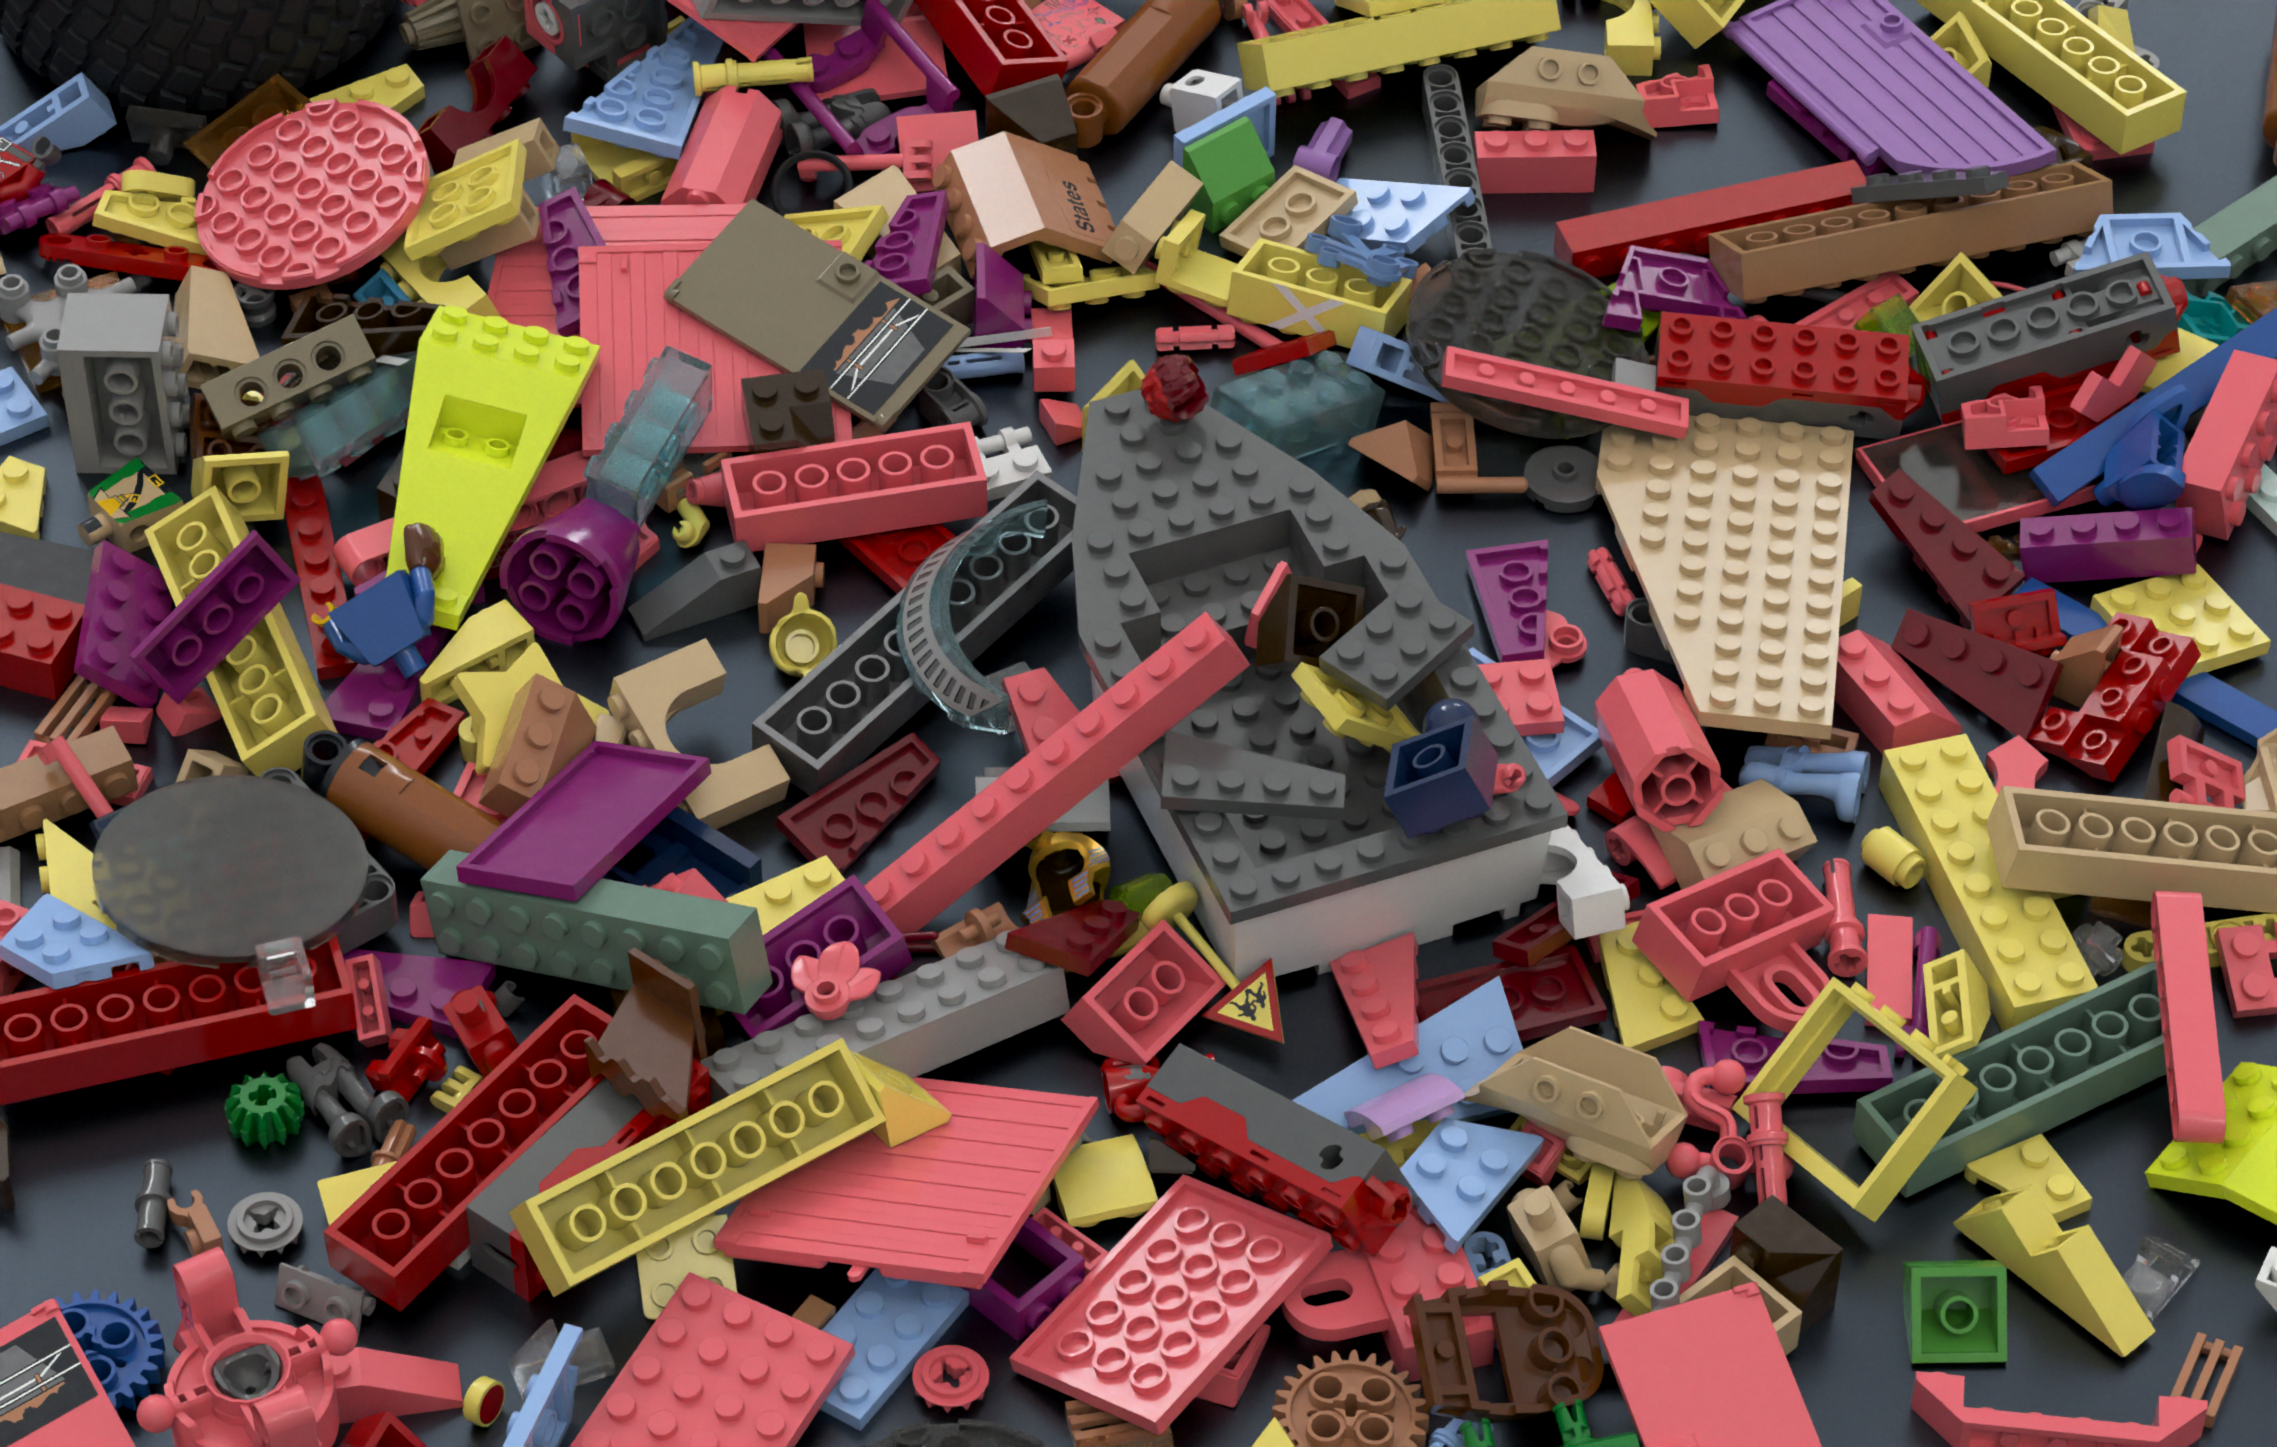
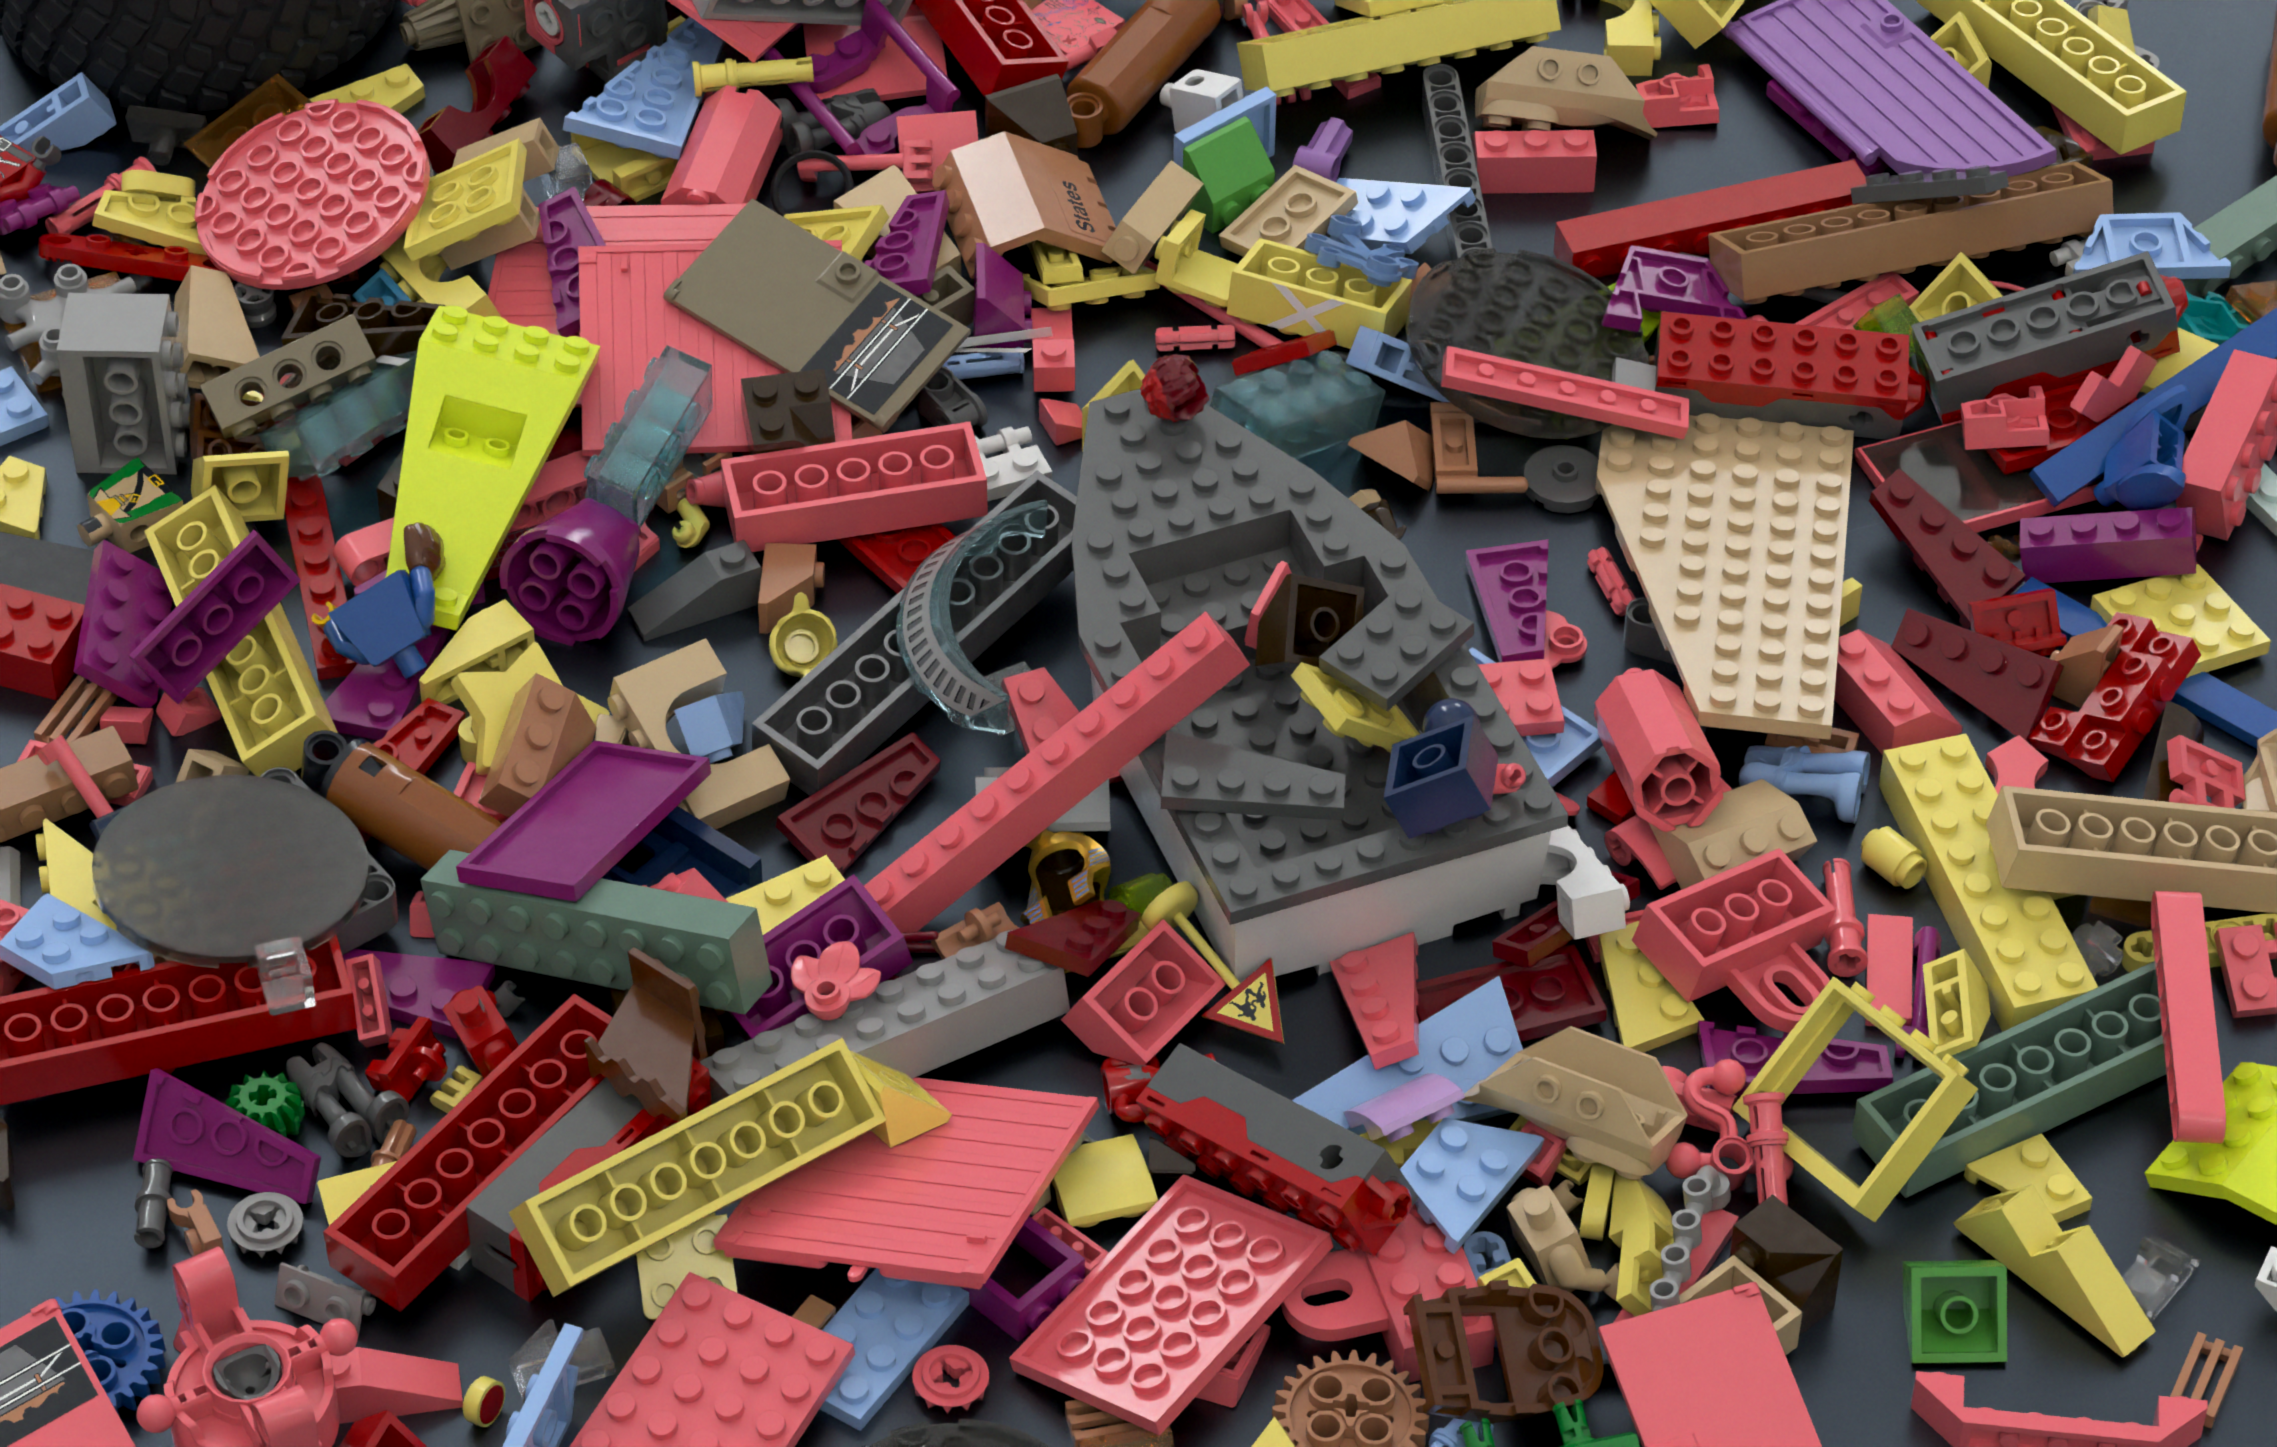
none -> magenta wing [133,1068,321,1204]
none -> light blue slope [674,691,745,764]

